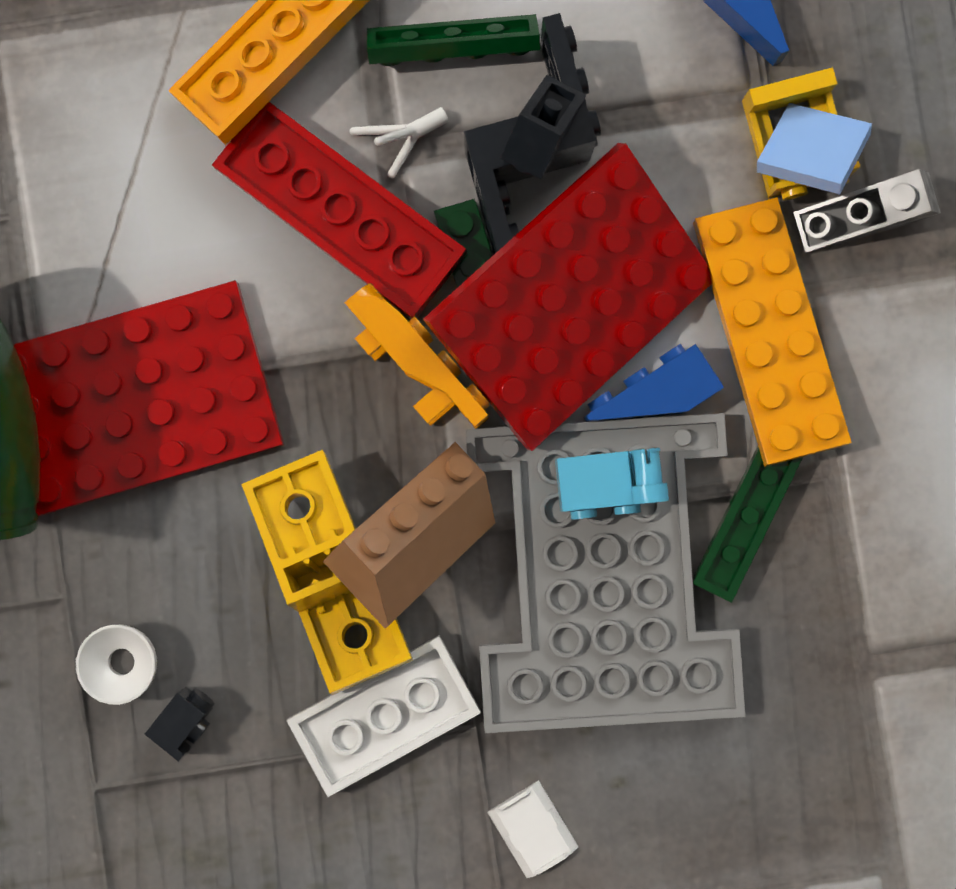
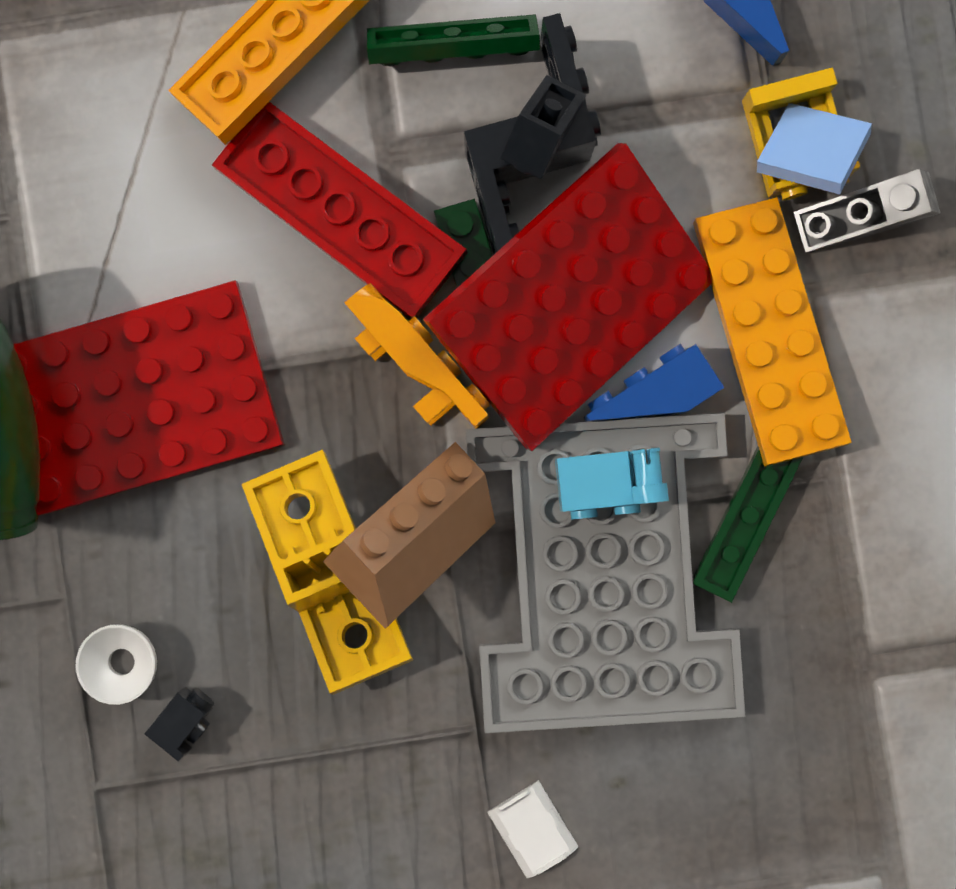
white plate [286,635,481,797] -> none
white plant [349,107,449,178] -> none

